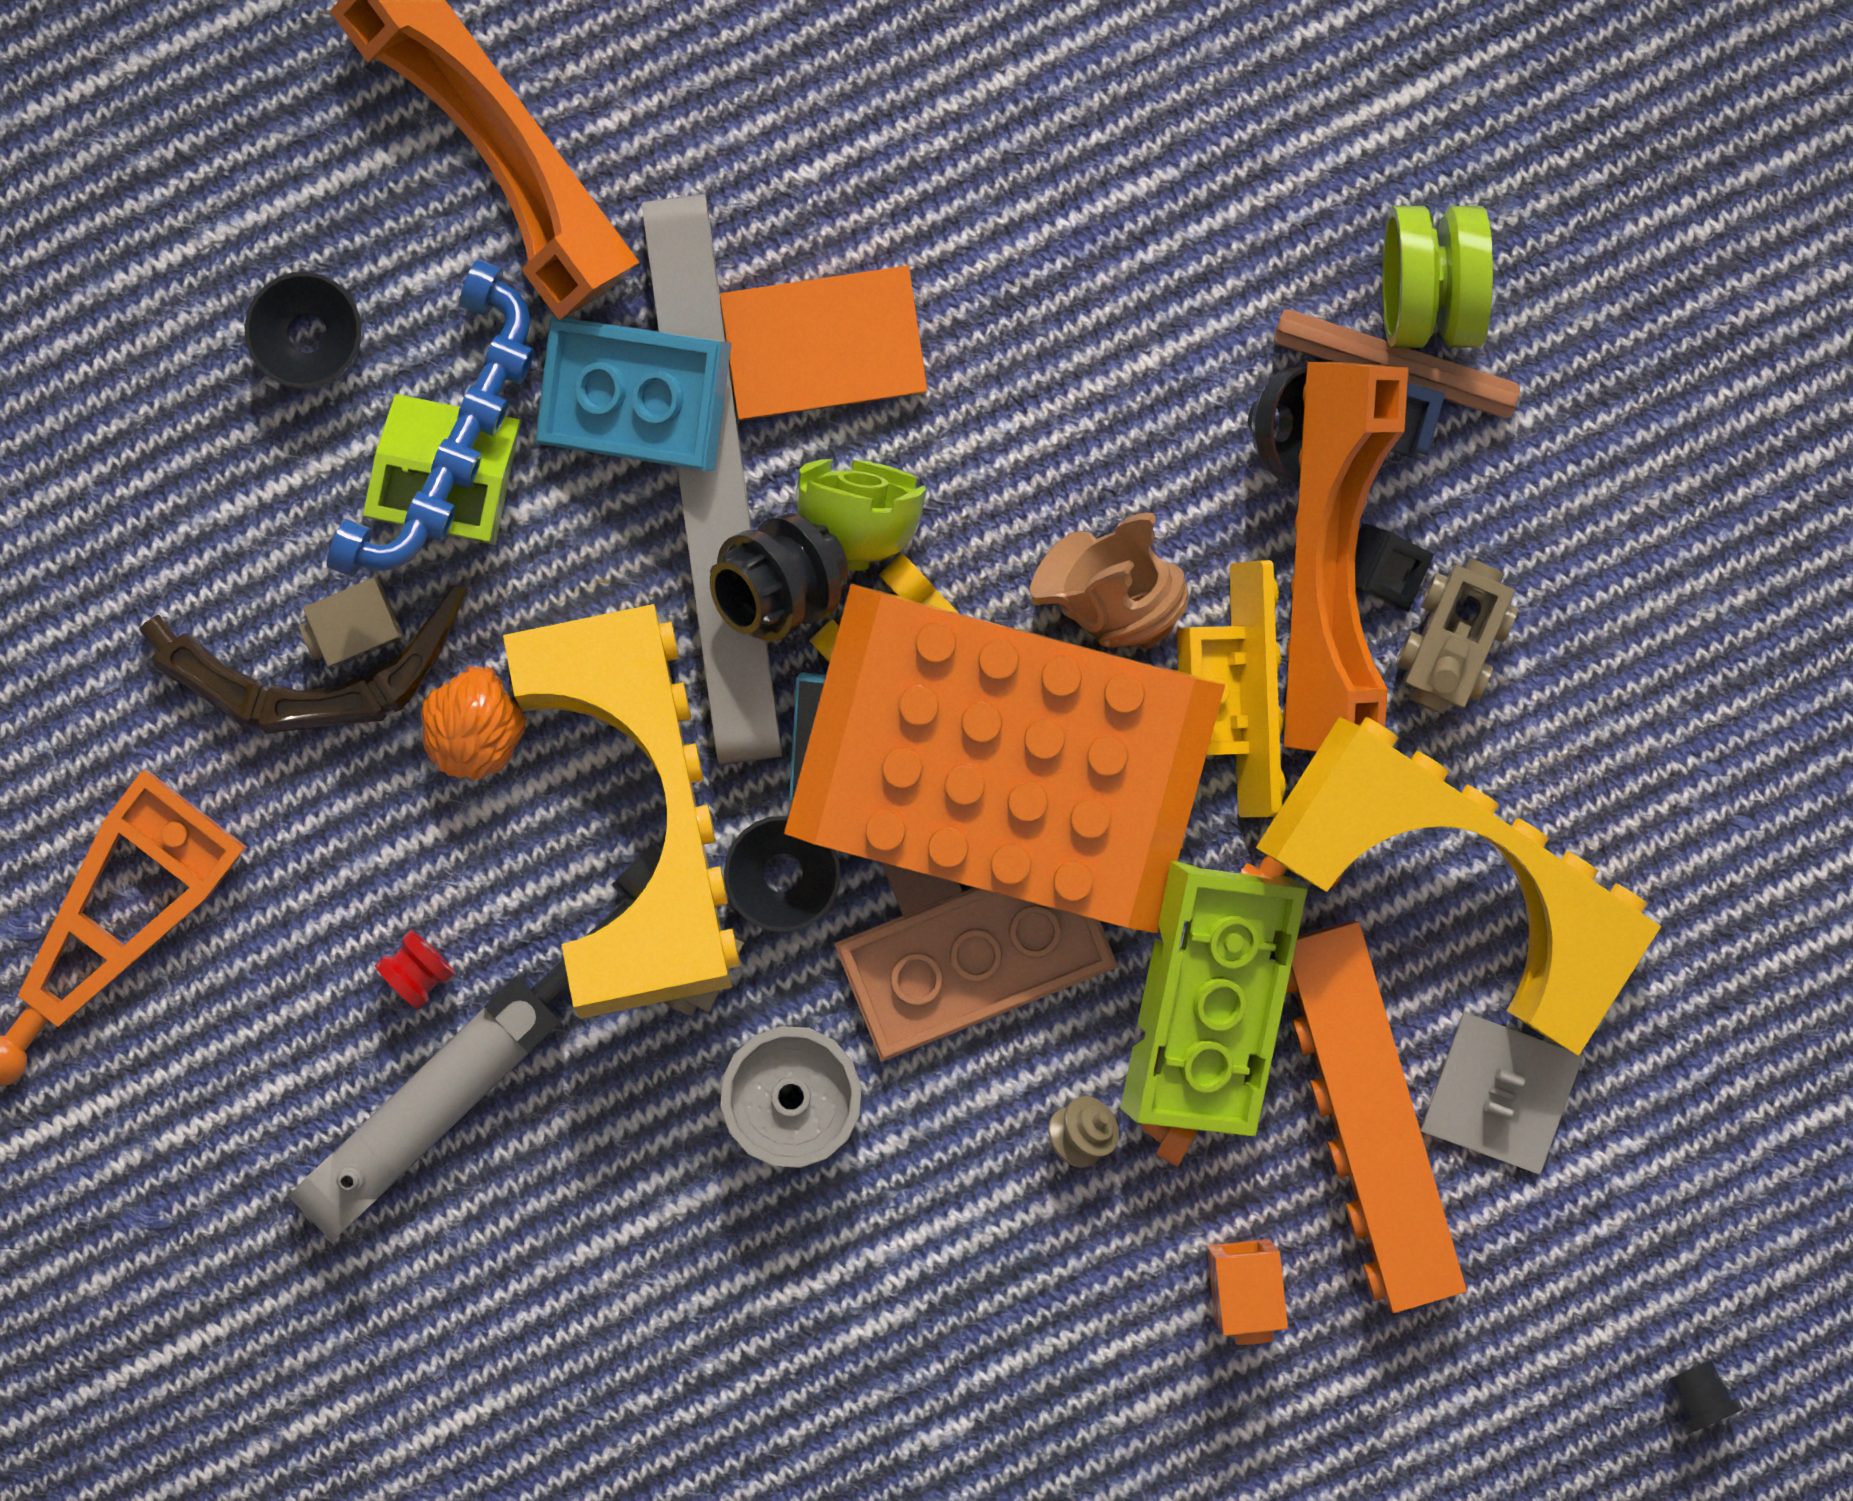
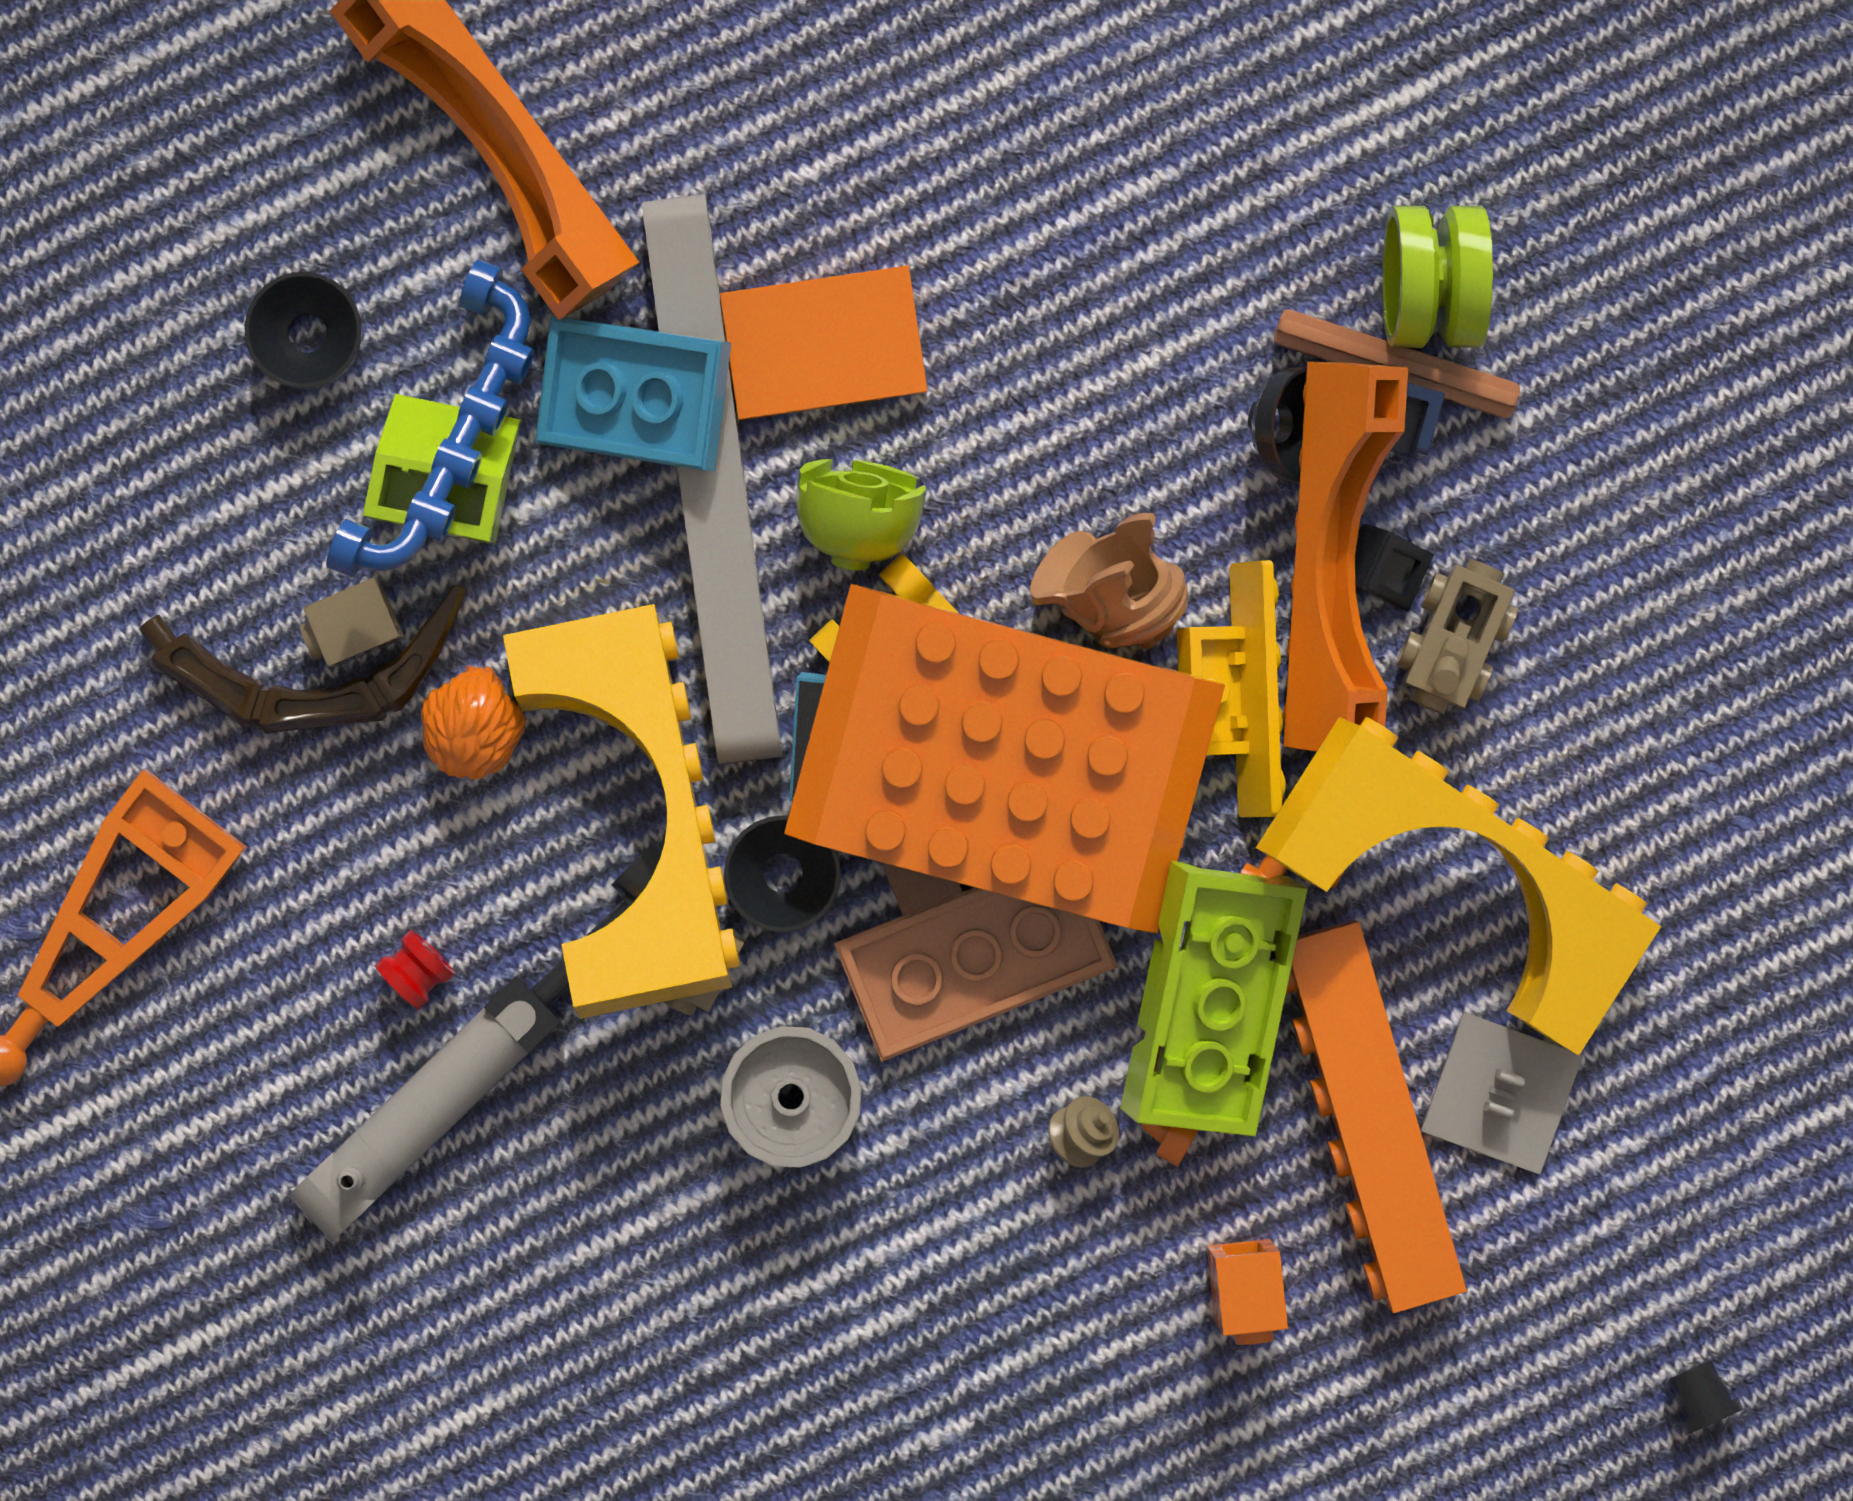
black piece [710,513,848,642] -> none

